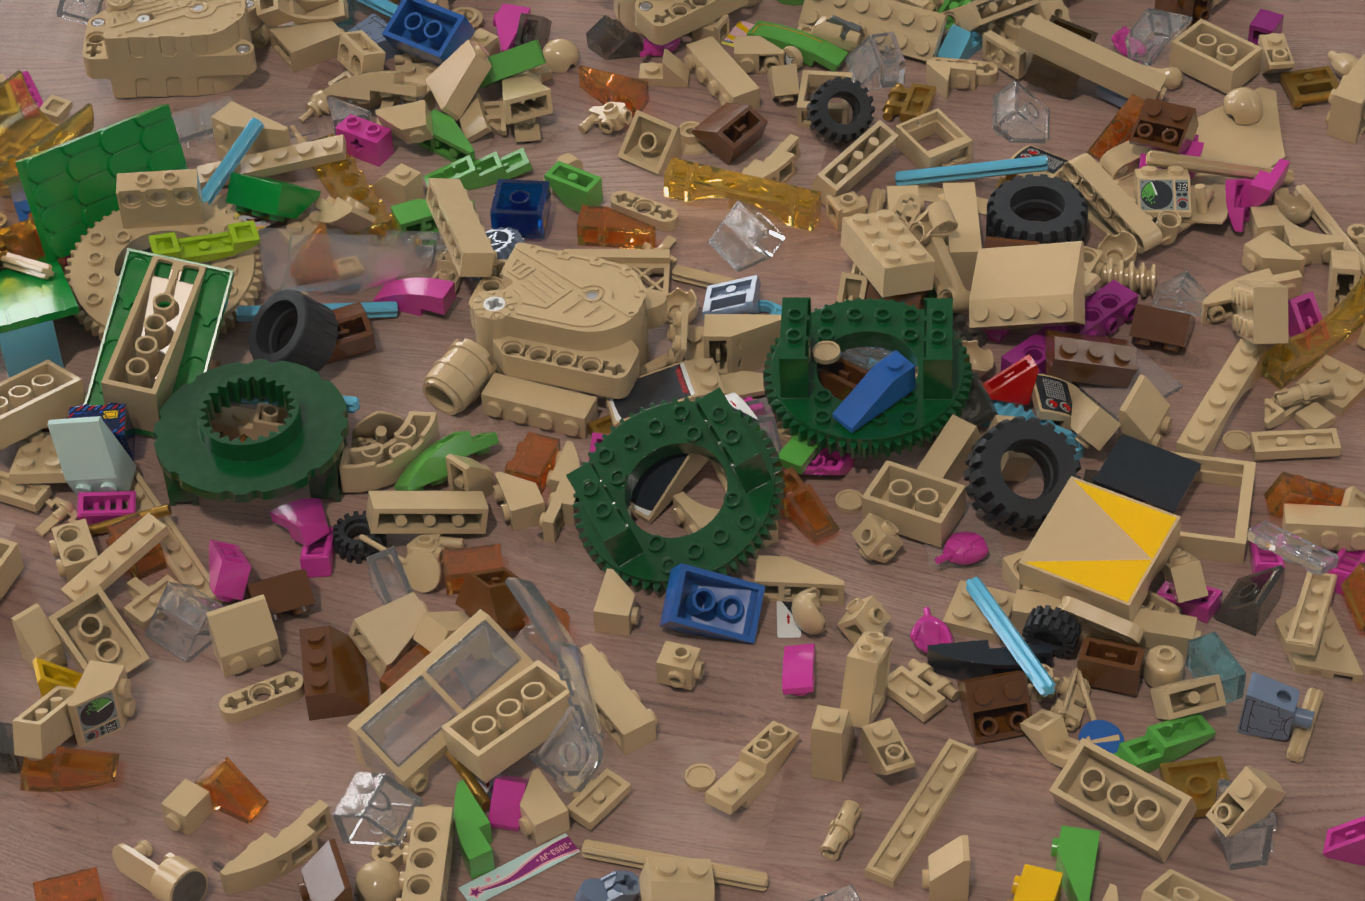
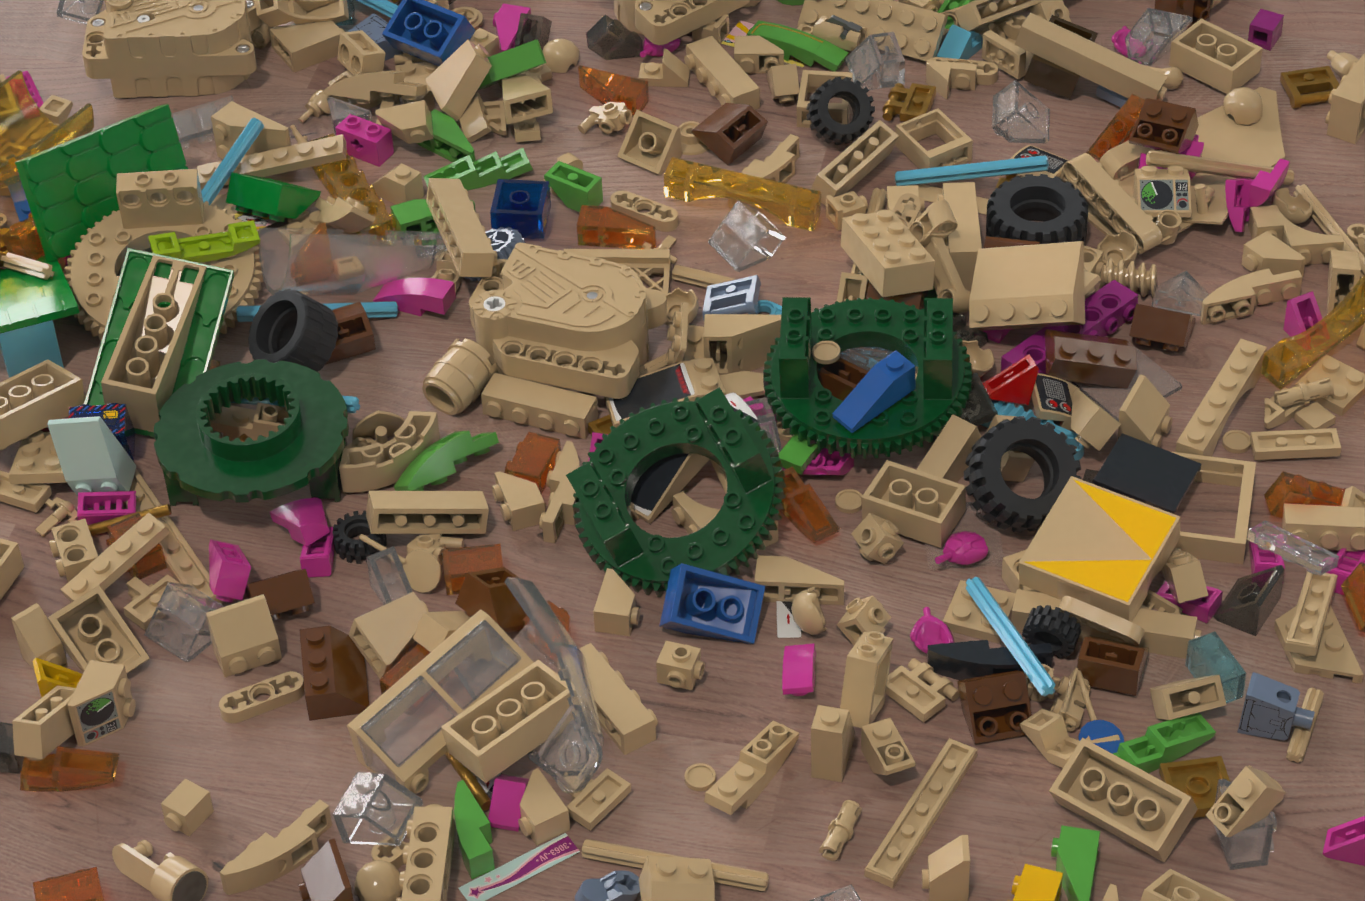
clear orange slope [193,757,269,824] -> none
tan slope [445,454,494,498] -> none
tan tile [782,46,803,69] -> none
tan head [1143,645,1185,687] -> none
tan brick [1231,279,1288,344] -> none
tan slope [1258,33,1295,74] -> none

